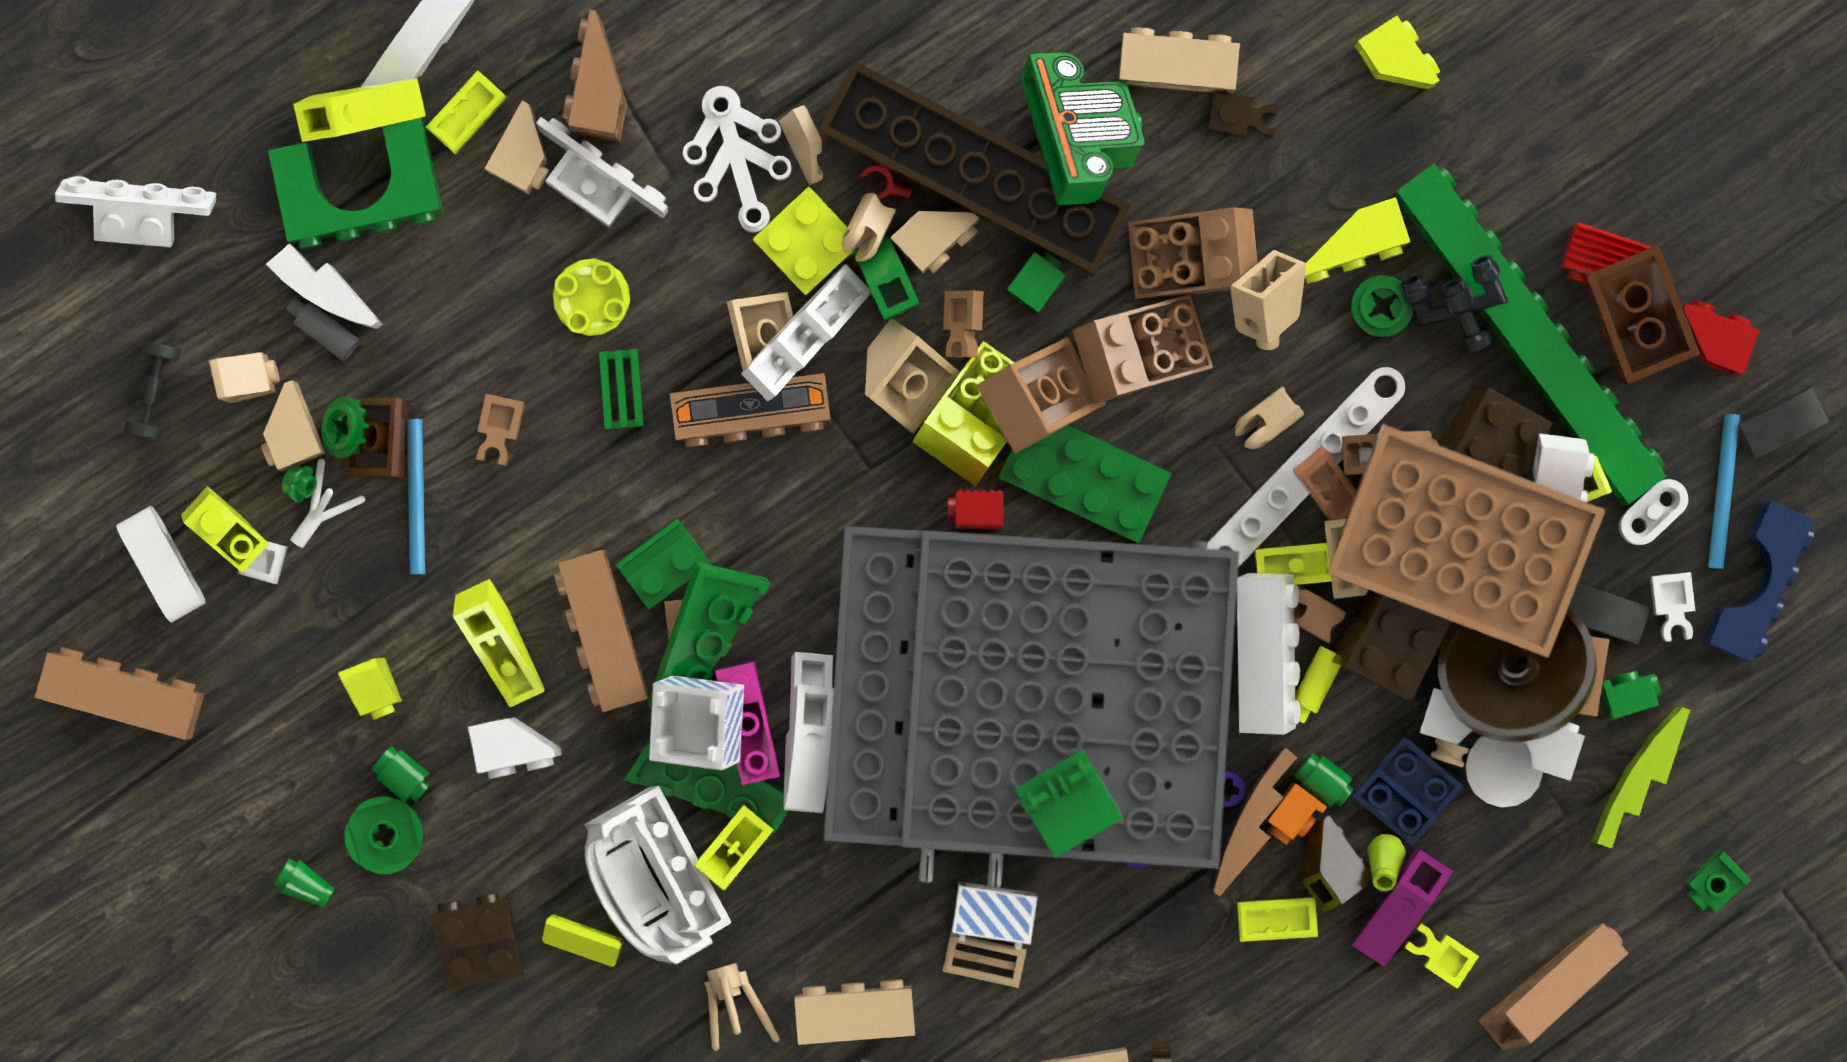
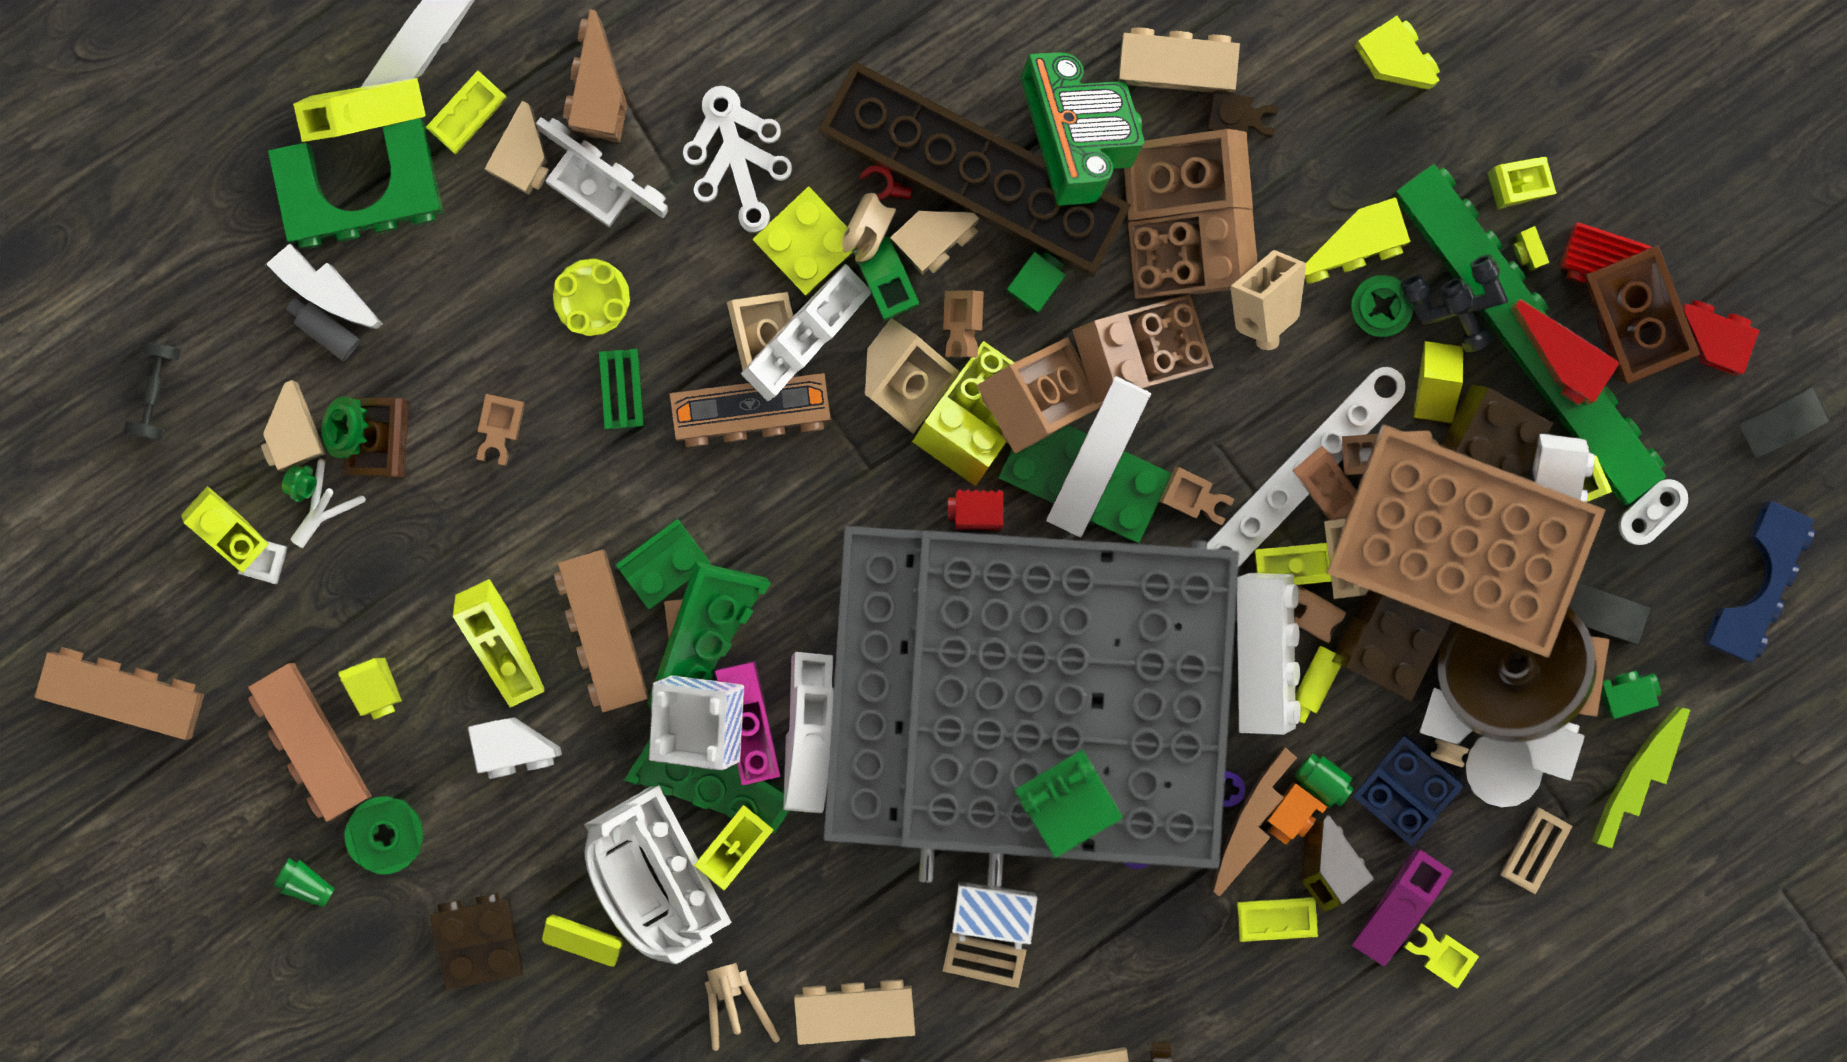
white bracket [55,177,216,247] -> none
white beam [116,506,206,623] -> none
slope [209,353,279,403] -> none
green brick [372,746,431,803] -> none
dark azure piece [407,419,425,574] -> none
tan tile [778,105,823,185] -> none
tan piece [1235,386,1304,449] -> none
lime cone [1367,834,1406,891] -> none
medium nougat slope [1478,923,1628,1050] -> none
white plate [1650,572,1695,642] -> none
green brick [1684,850,1751,912] -> none
dark azure piece [1708,414,1740,569] -> none
none -> nougat brick [248,663,372,822]
none -> white slope [1046,377,1151,538]
none -> medium nougat slope [1124,129,1253,221]
none -> medium nougat plate [1159,466,1234,525]
none -> neon yellow slope [1413,341,1463,423]
none -> neon yellow slope [1488,157,1556,210]
none -> tan tile [1500,807,1573,894]
none -> red slope [1511,299,1620,406]
none -> neon yellow plate [1513,227,1549,271]

